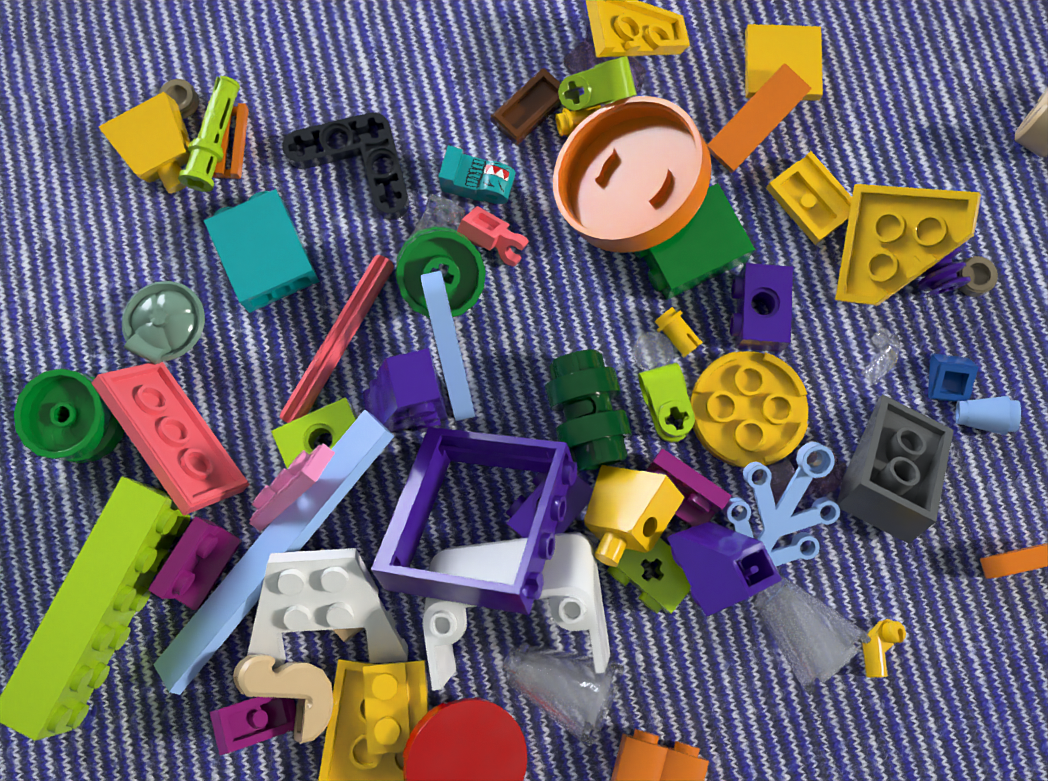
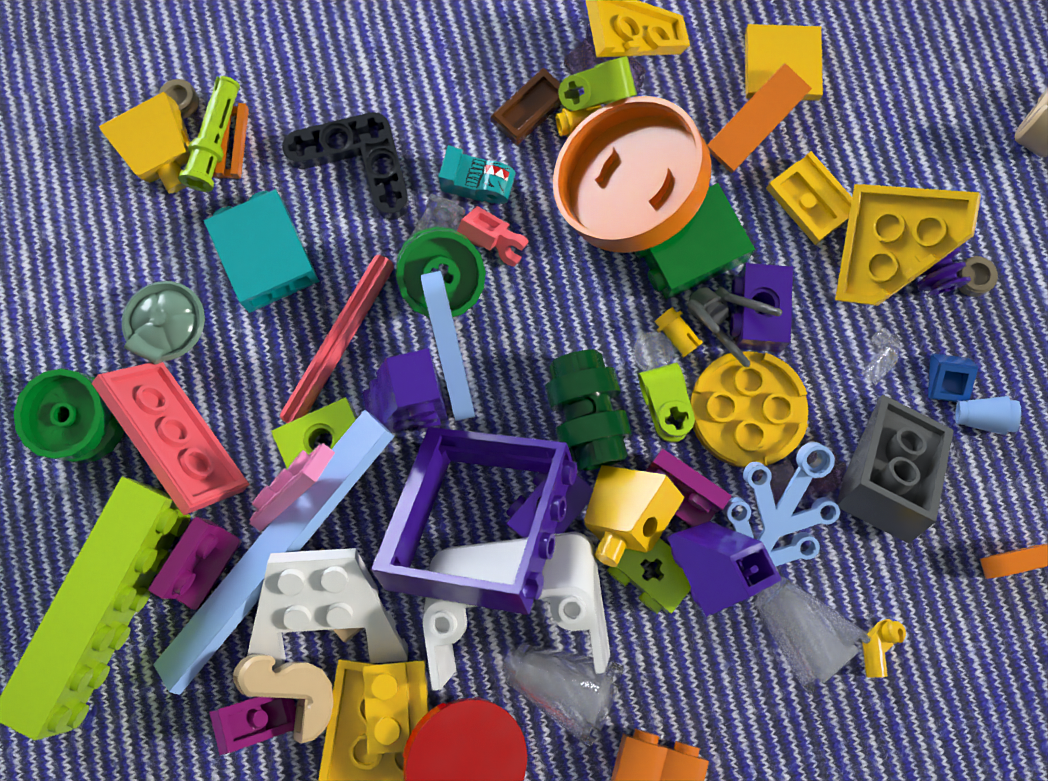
none -> dark grey plant [687,287,782,367]

